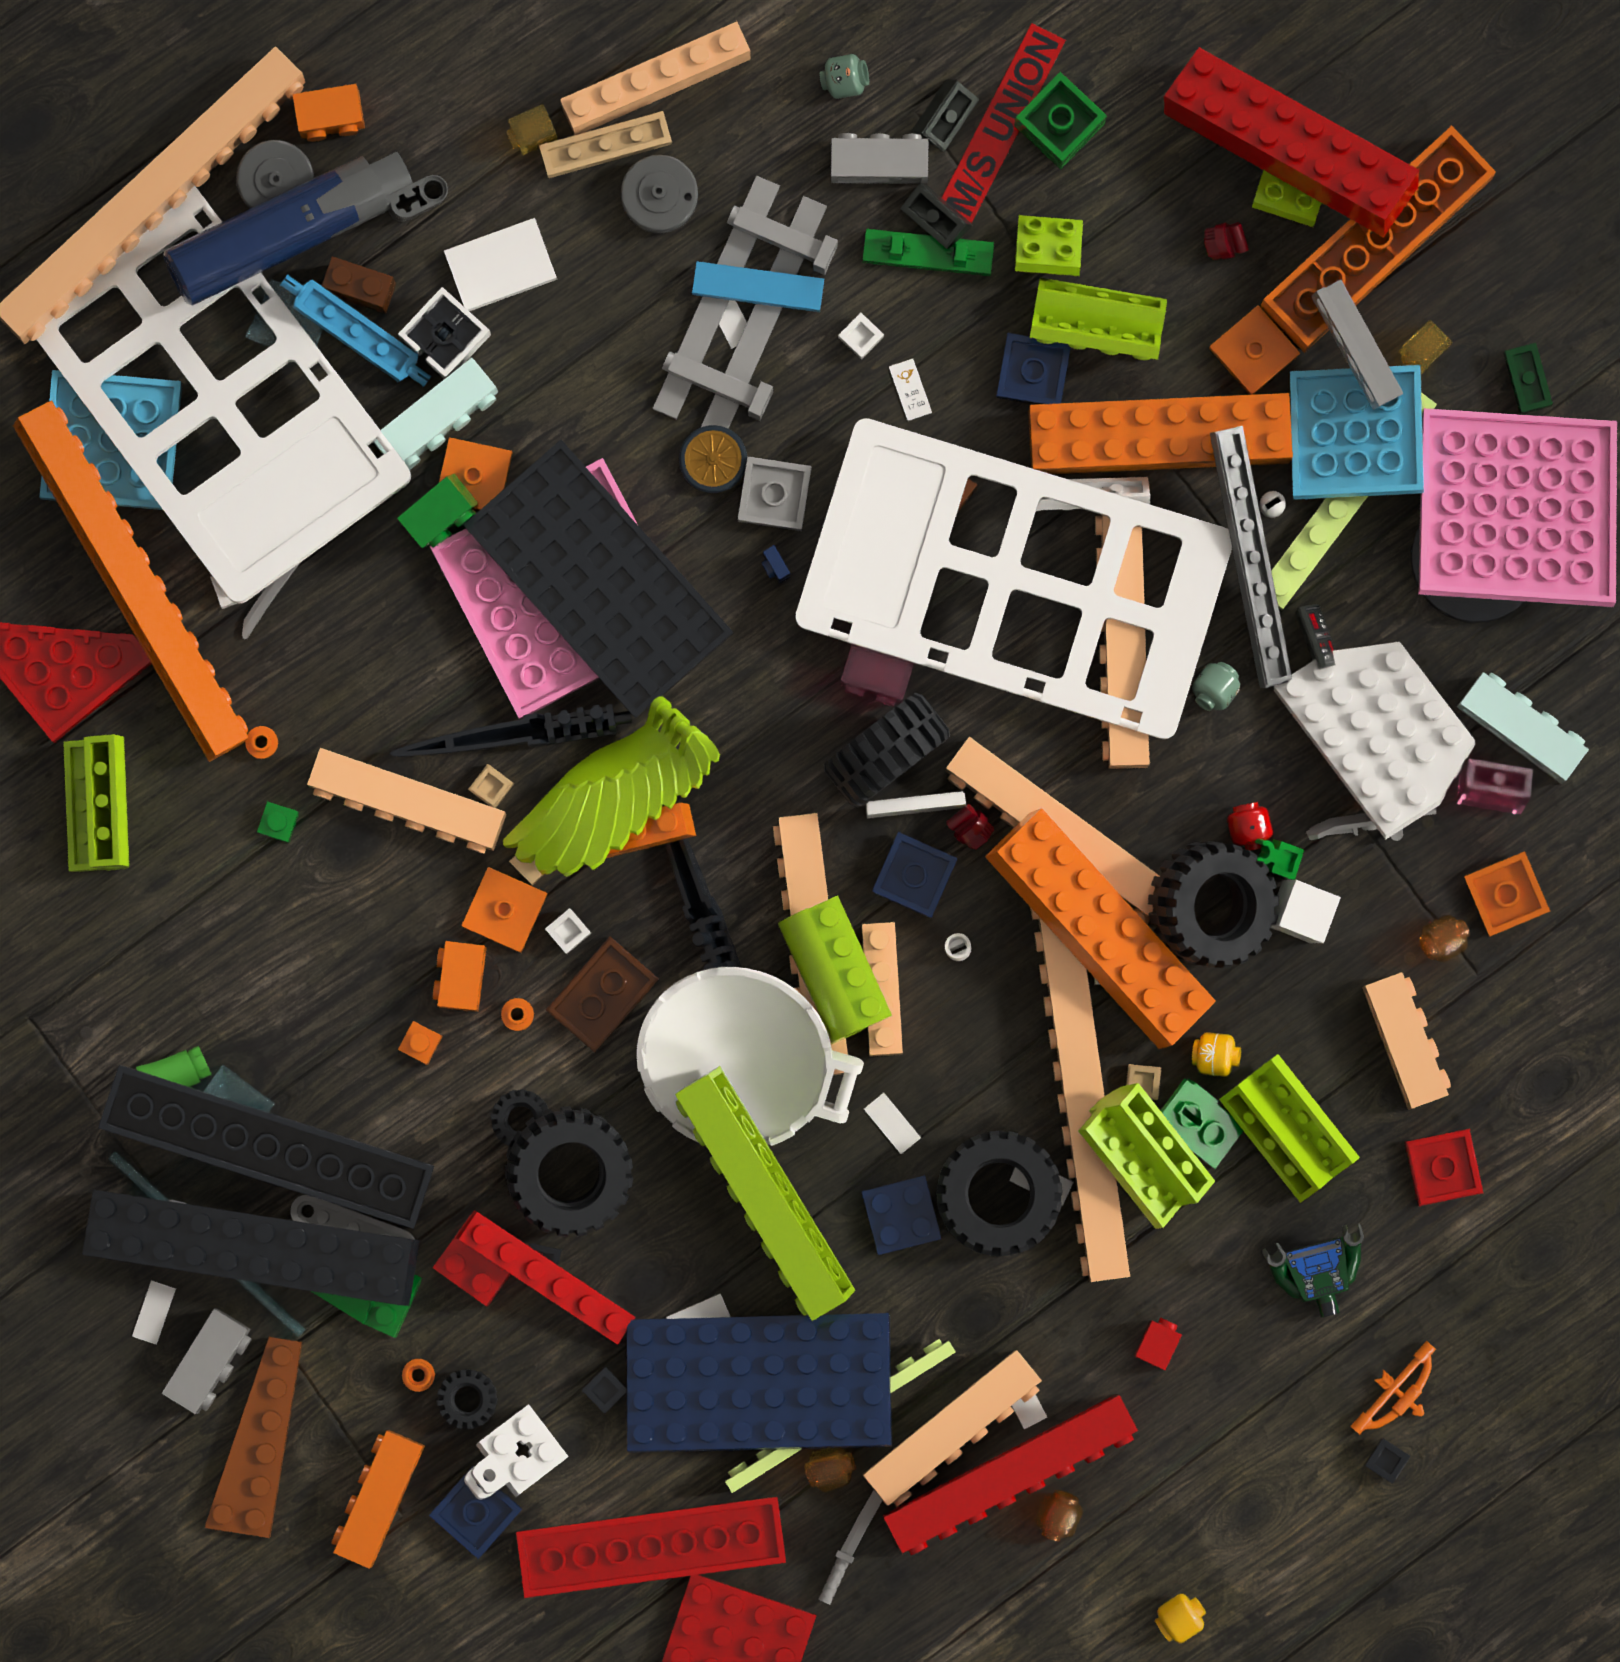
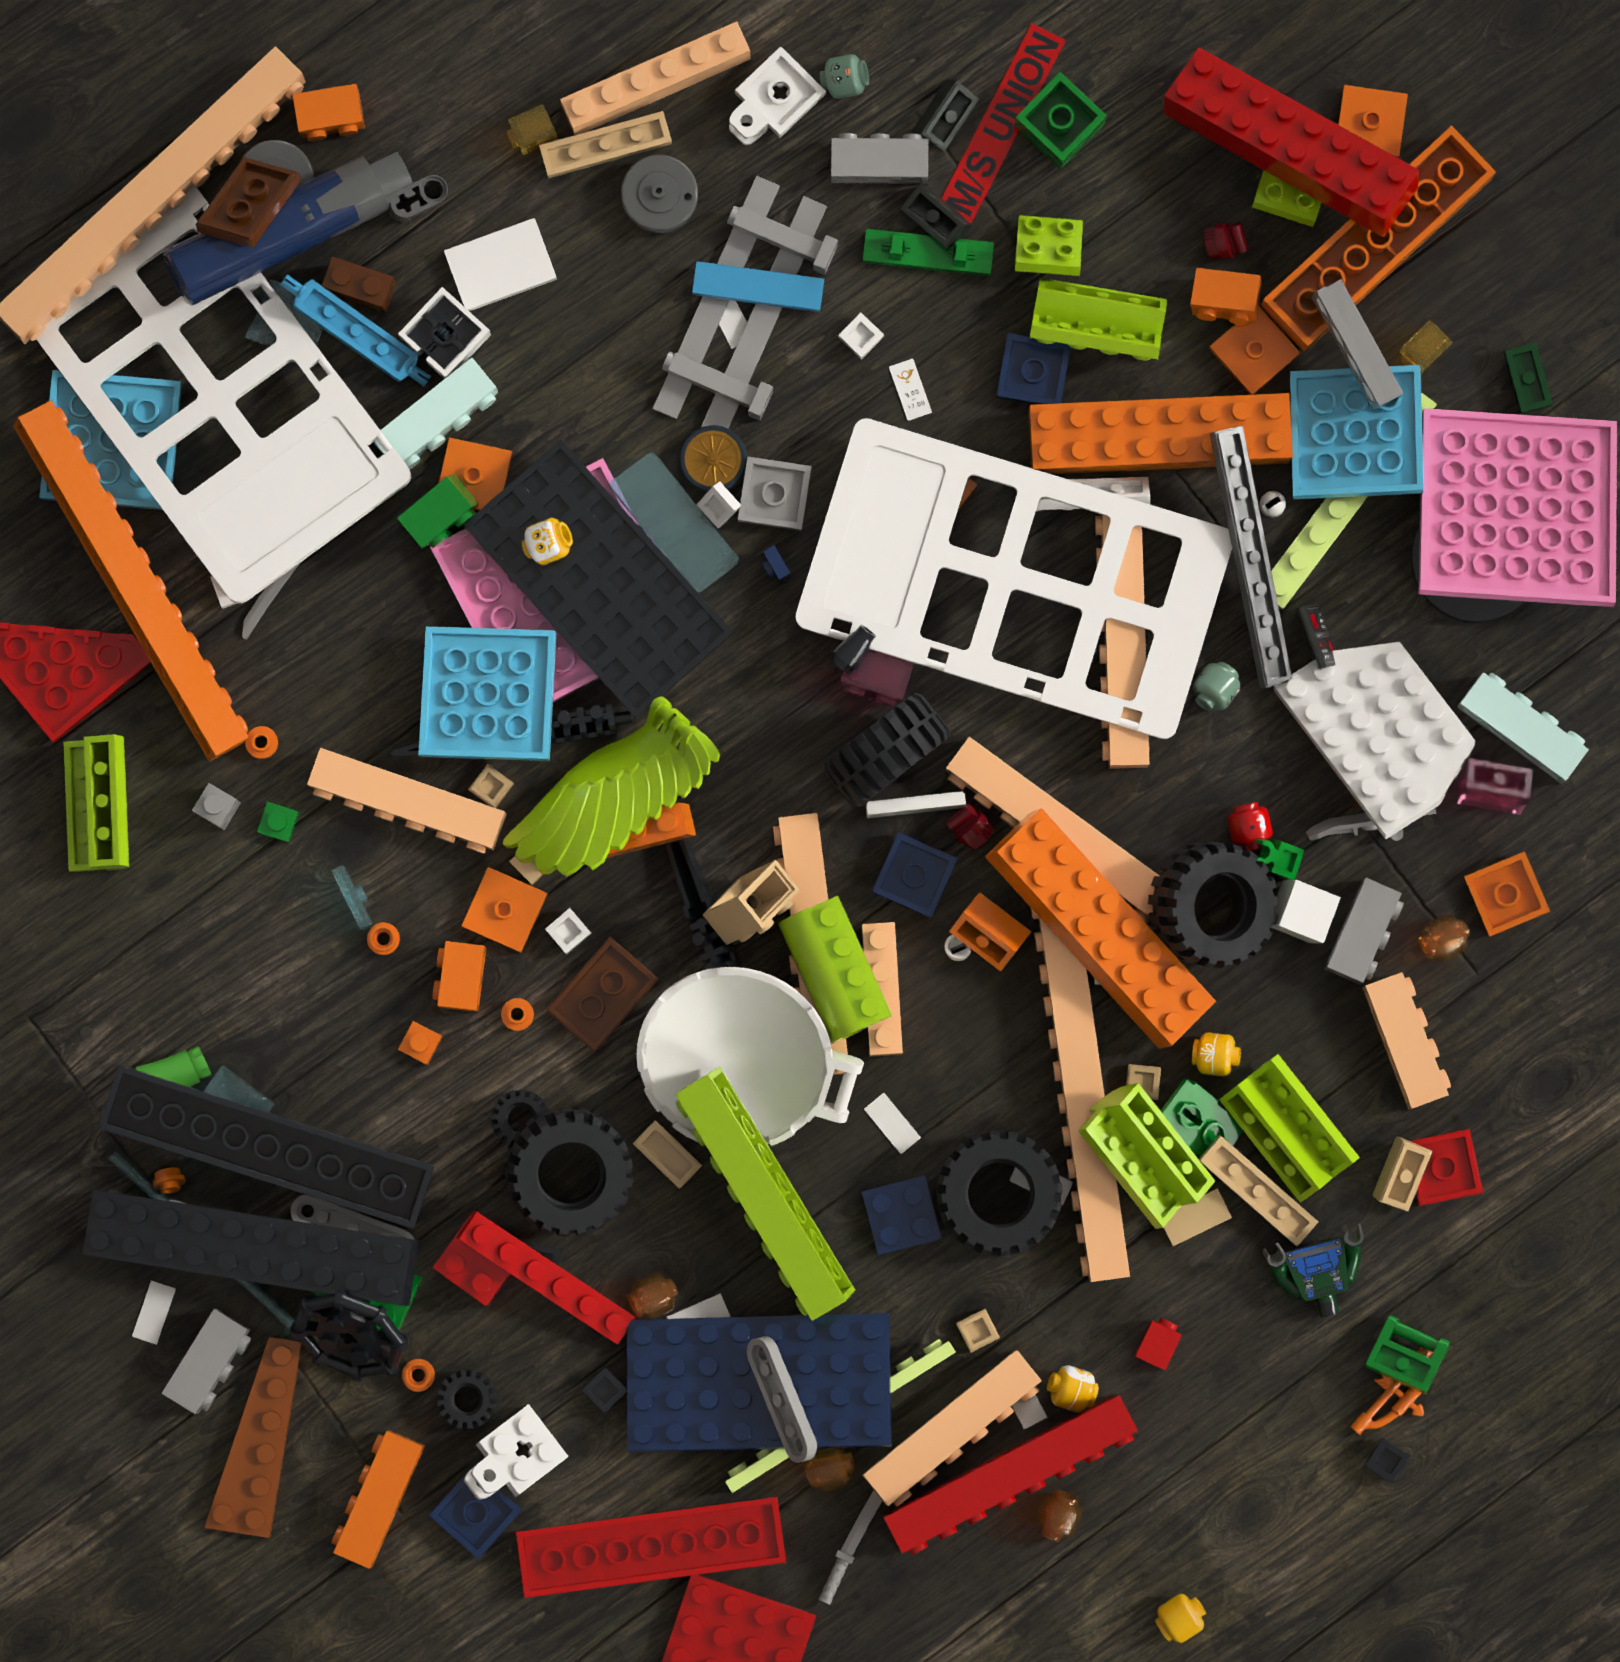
none -> orange plate [153,1167,186,1194]
none -> light grey brick [192,783,241,830]
none -> reddish brown tile [195,157,301,248]
none -> black plate [290,1290,409,1381]
none -> clear light blue plate [331,865,374,931]
none -> orange plate [367,922,400,955]
none -> medium azure plate [418,626,557,761]
none -> head [522,518,573,565]
none -> clear light blue piece [610,453,739,593]
none -> clear orange head [627,1272,678,1321]
none -> tan tile [633,1120,702,1189]
none -> white plate [697,482,741,528]
none -> tan piece [703,860,799,945]
none -> white plate [729,47,826,146]
none -> light grey plate [747,1336,817,1463]
none -> black cone [830,625,876,674]
none -> orange brick [949,892,1031,971]
none -> tan tile [956,1309,1000,1353]
none -> yellow head [1047,1365,1099,1413]
none -> tan tile [1164,1188,1232,1246]
none -> orange brick [1190,268,1262,325]
none -> tan plate [1199,1135,1318,1246]
none -> light grey brick [1324,878,1404,985]
none -> orange plate [1338,85,1408,158]
none -> green plate [1366,1315,1451,1395]
none -> tan slope [1373,1136,1432,1211]

